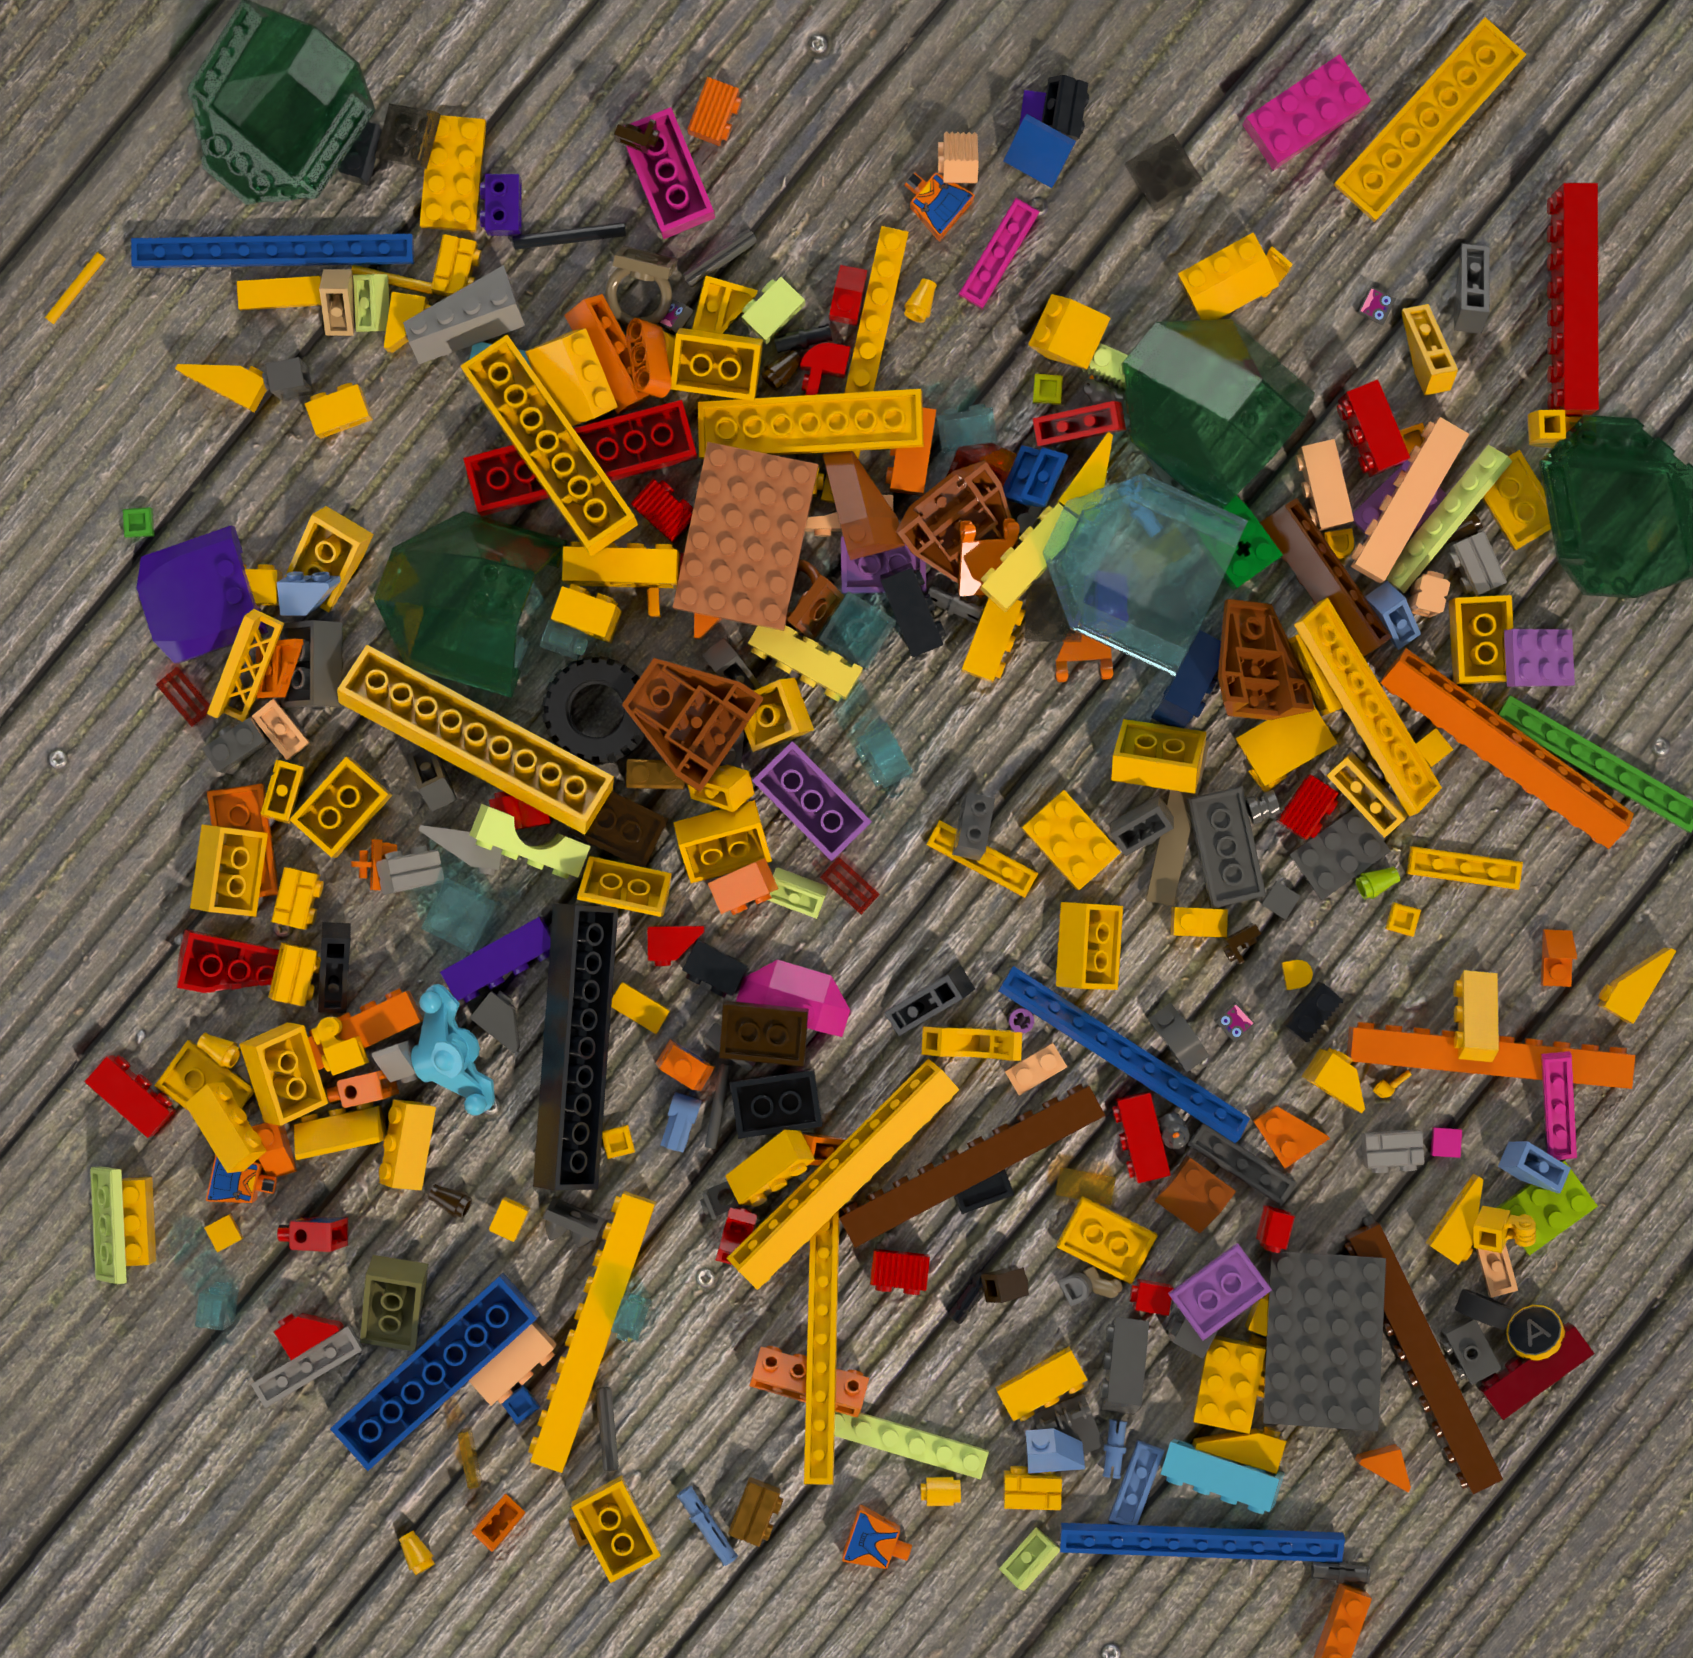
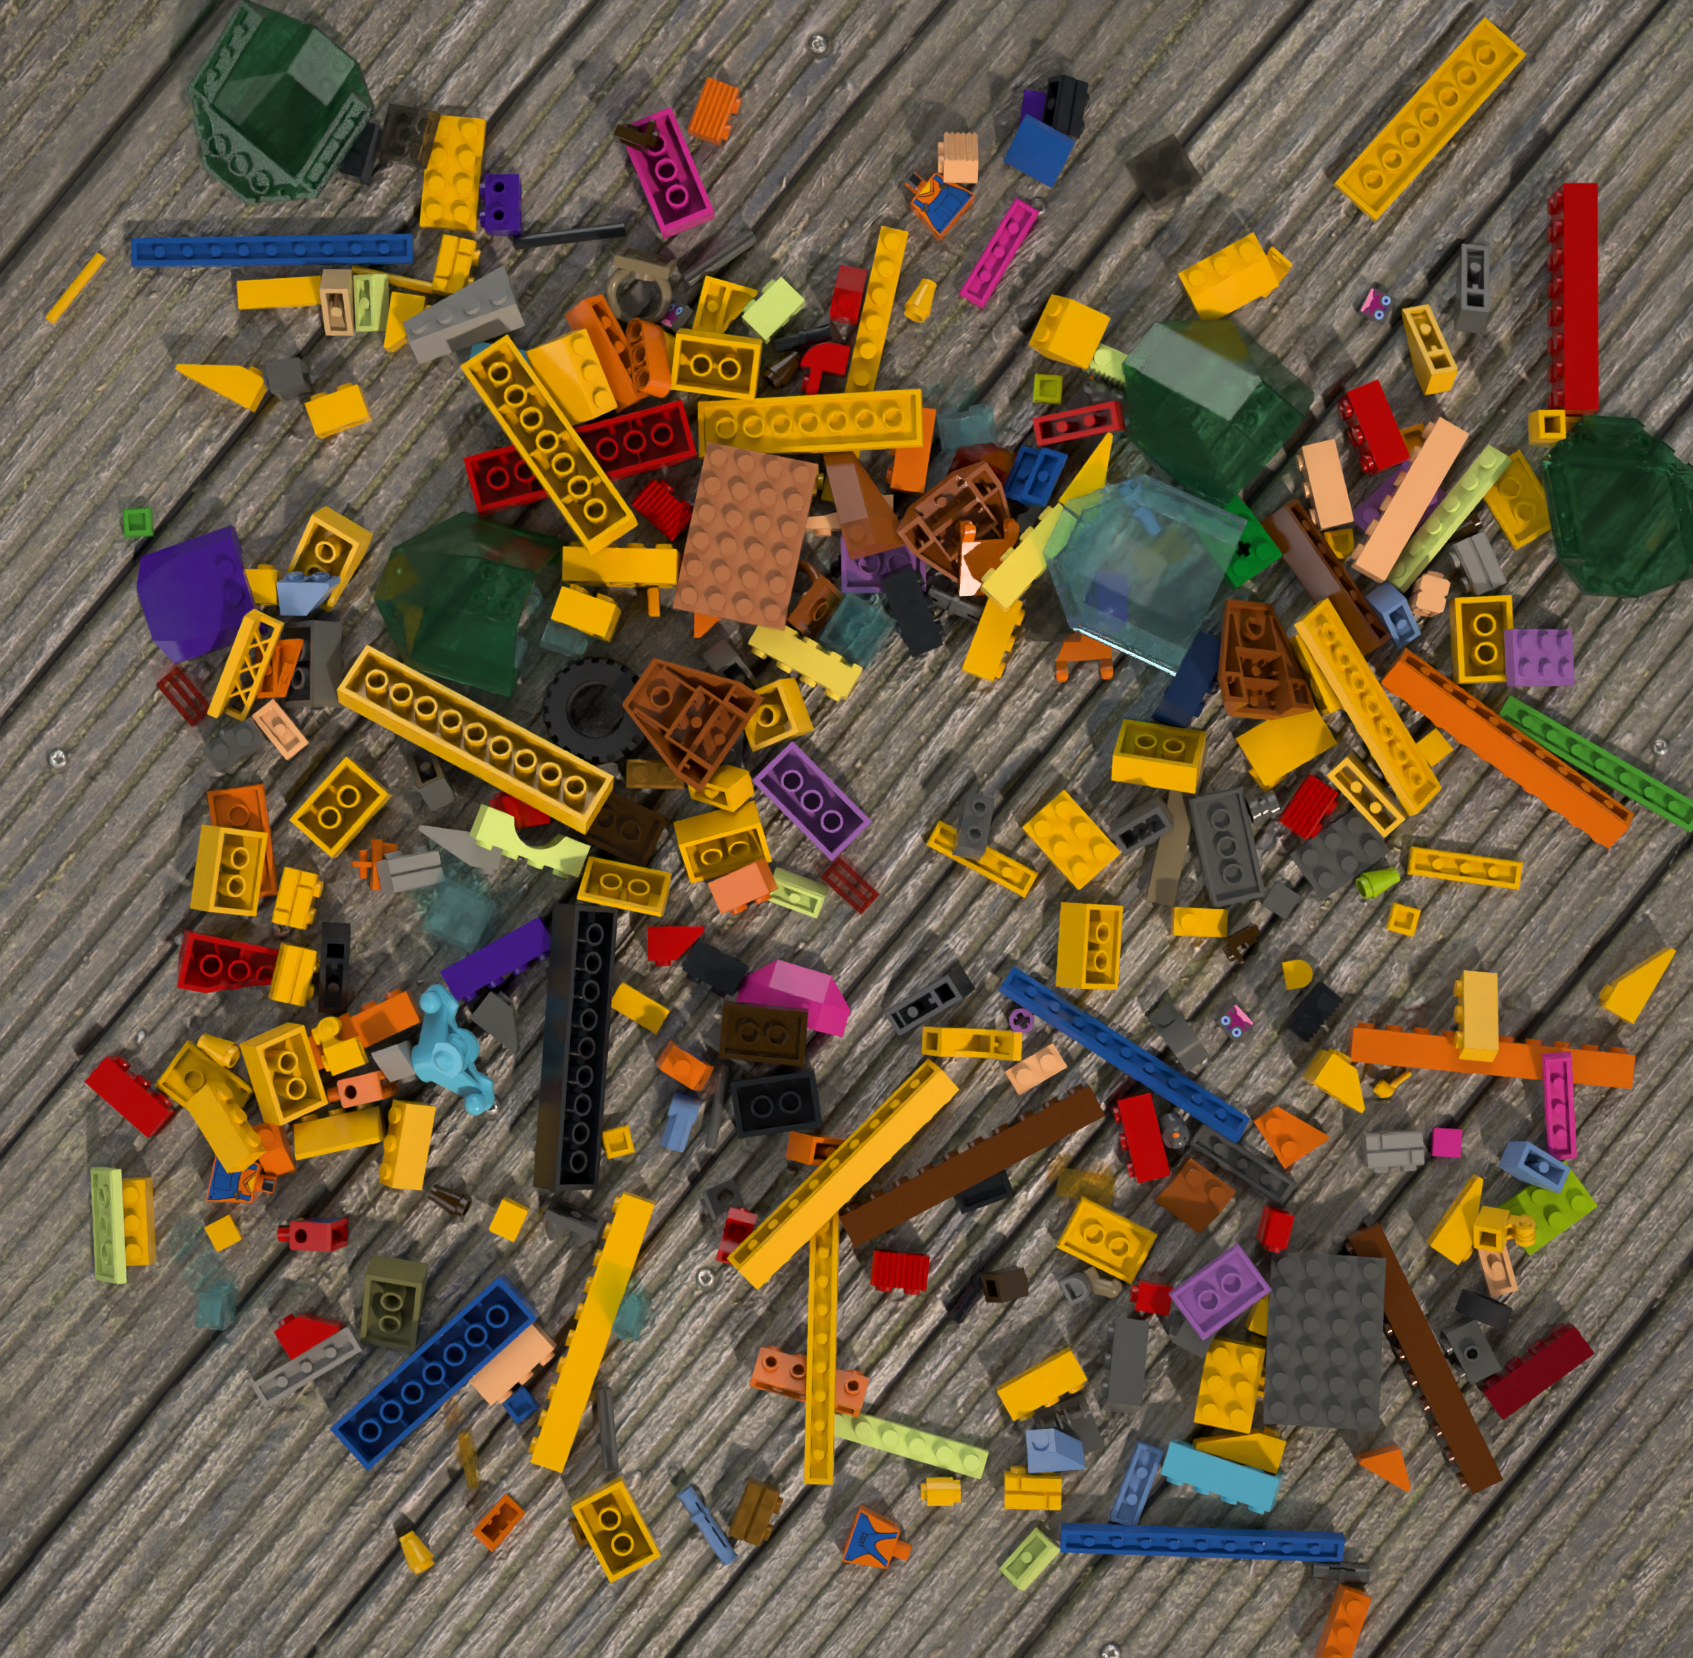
yellow brick [261,760,305,824] -> none
yellow brick [725,1130,815,1207] -> none
clear light blue brick [854,722,914,790] -> none
medium blue pin [1102,1419,1127,1479] -> none
dark pink brick [1242,54,1371,171] -> none
black tile [1506,1305,1565,1360] -> none
orange slope [1541,929,1577,987] -> none

